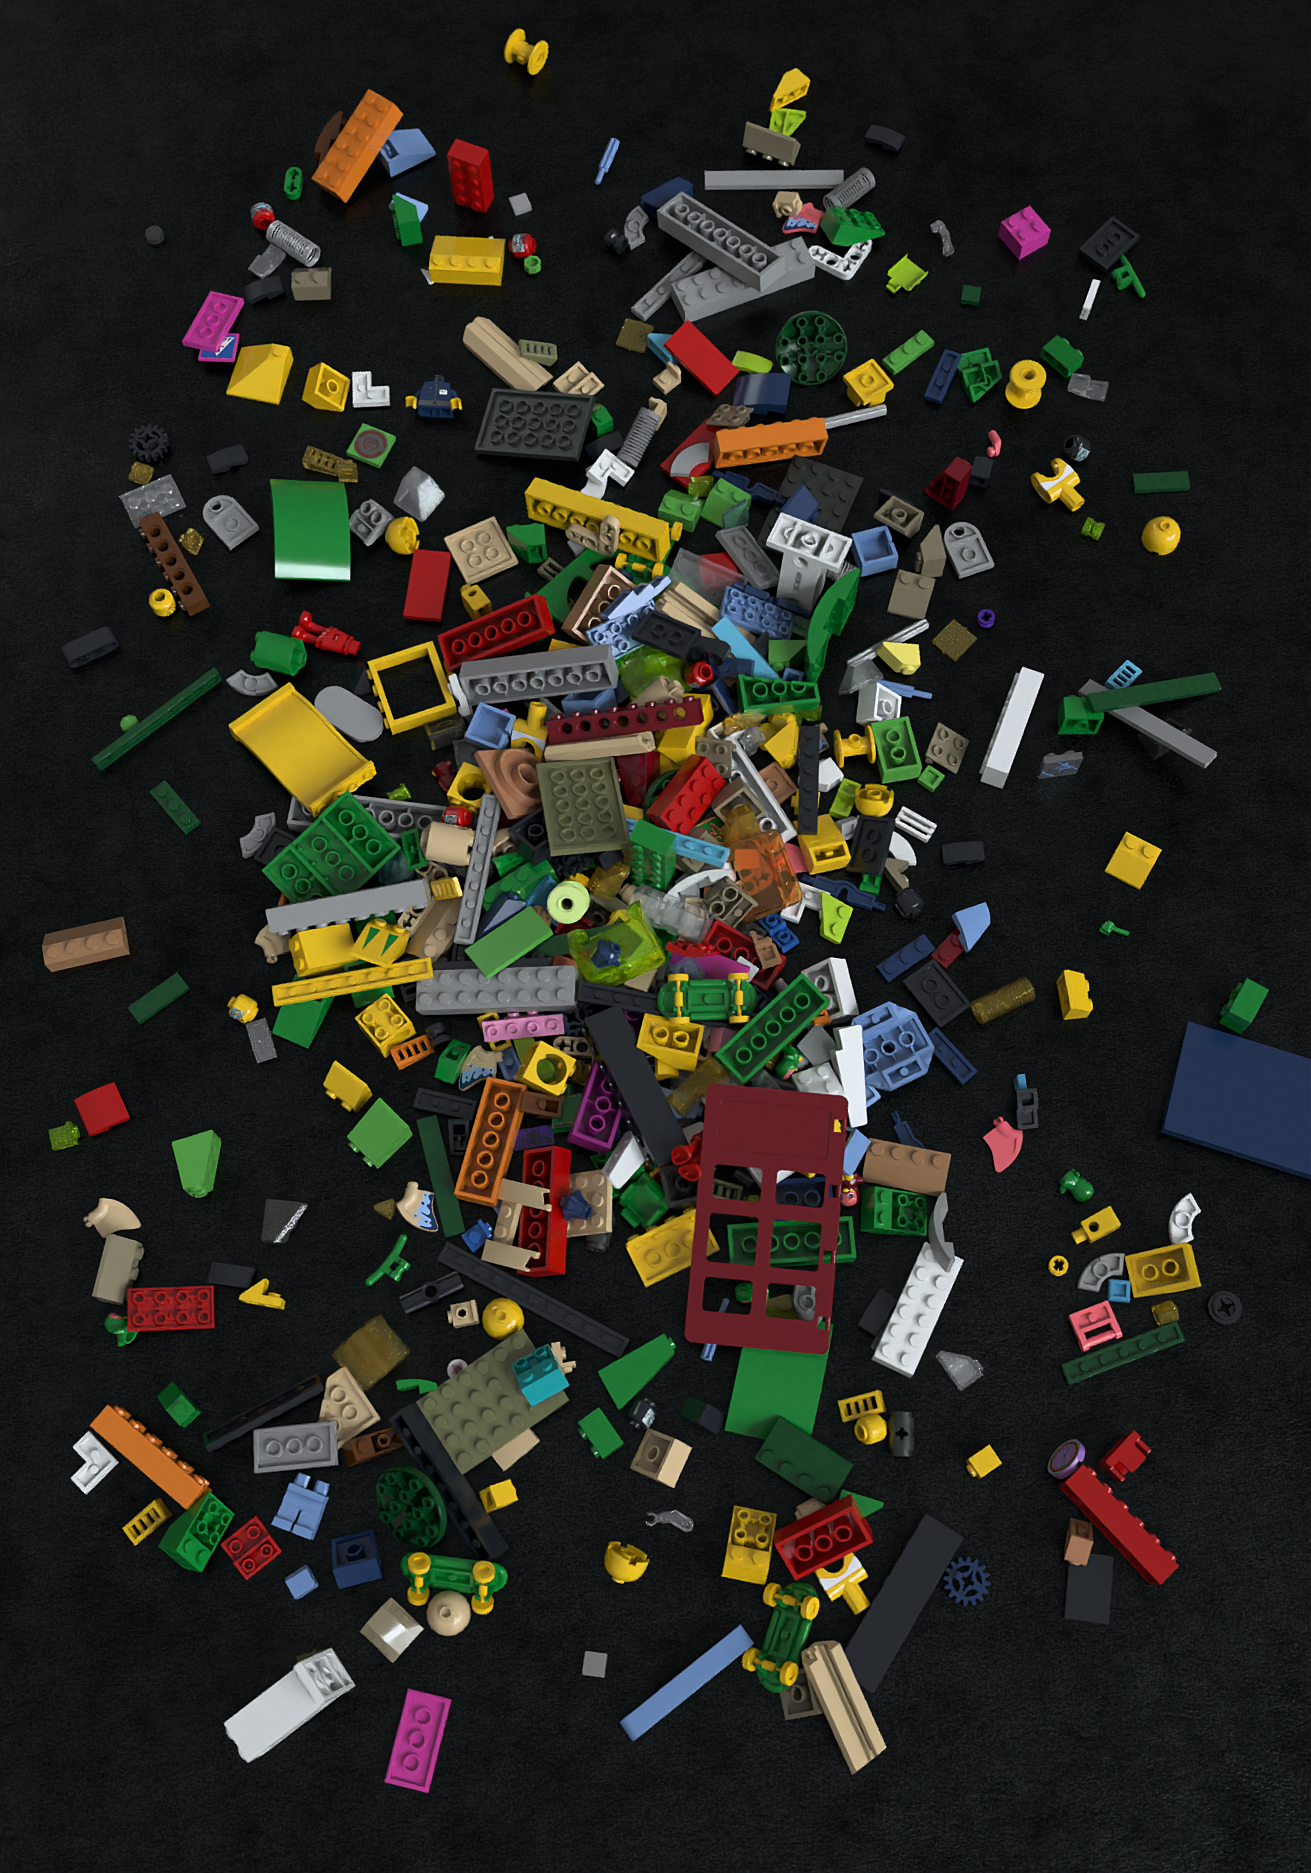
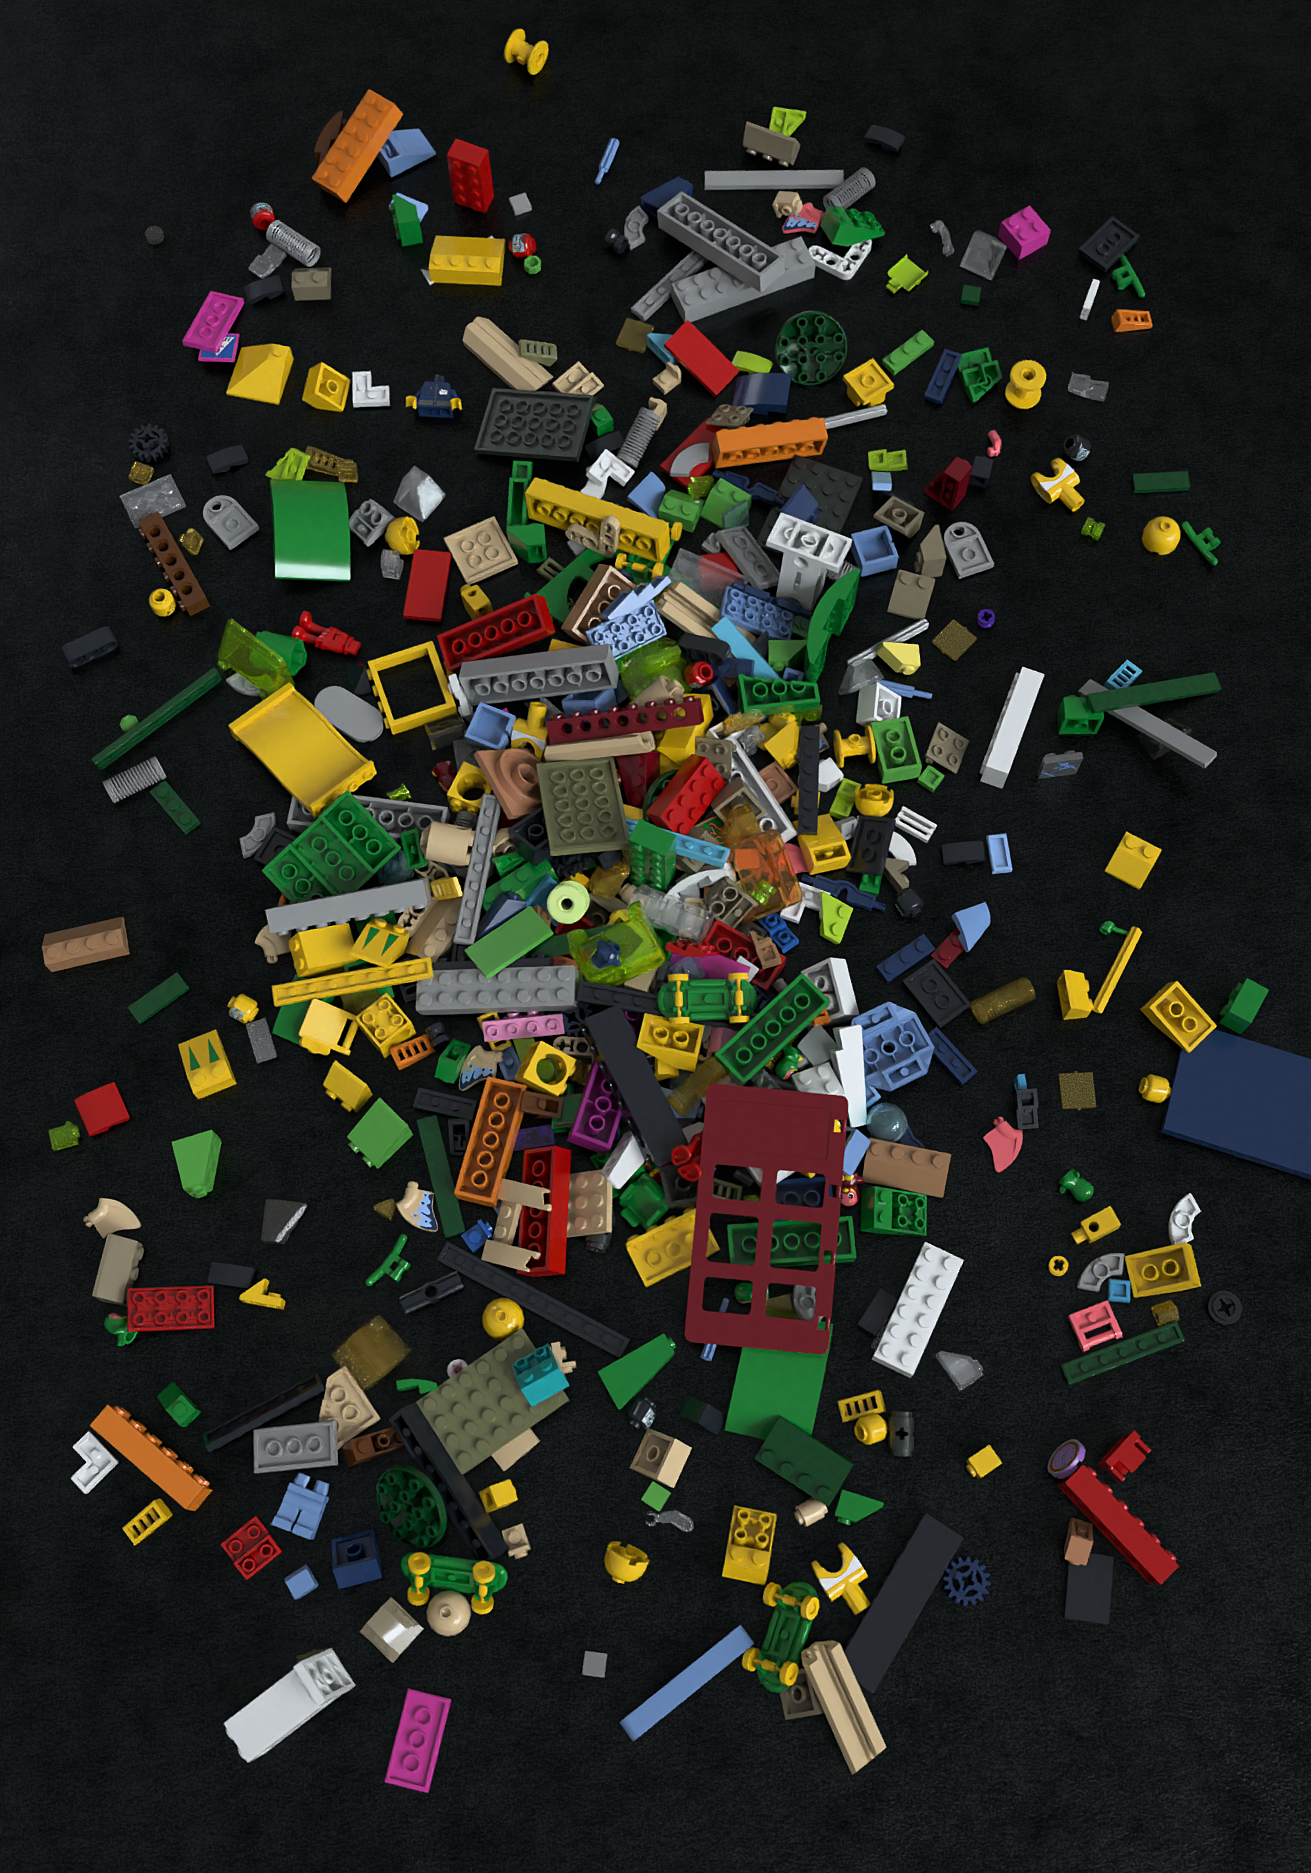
green slope [158,1491,234,1572] -> none
green beam [284,167,303,200] -> none
tile [347,423,396,468] -> none
red head [441,806,472,828] -> none
tan brick [447,1300,480,1328] -> none
dark blue rock [560,1190,593,1221] -> none
green brick [577,1407,624,1460] -> none
black plate [632,609,702,661] -> none
yellow slope [769,68,810,112] -> none
red brick [774,1494,873,1580] -> none
light grey slope [928,1193,955,1273] -> none
green brick [1041,335,1084,378] -> none
none -> light grey piece [103,756,166,803]
none -> yellow slope [178,1030,237,1099]
none -> clear neon green windscreen [217,618,294,700]
none -> lime wing [266,448,310,480]
none -> yellow piece [298,999,359,1056]
none -> clear yellow piece [340,988,381,1016]
none -> clear leg [381,549,404,580]
none -> tan bracket [502,1524,531,1559]
none -> green slope [506,461,533,534]
none -> medium blue slope [628,472,665,519]
none -> bright green tile [641,1481,671,1512]
none -> light grey tile [701,533,725,554]
none -> clear neon green wheel [750,879,777,906]
none -> clear light blue cylinder [866,1103,908,1143]
none -> lime slope [868,449,908,471]
none -> light blue tile [871,472,892,491]
none -> clear slope [960,230,1007,280]
none -> light blue tile [986,834,1012,874]
none -> clear yellow piece [1059,1071,1096,1110]
none -> yellow axle [1093,926,1142,1013]
none -> orange slope [1111,309,1153,332]
none -> yellow head [1139,1074,1172,1103]
none -> yellow slope [1140,981,1217,1053]
none -> green piece [1182,521,1221,565]

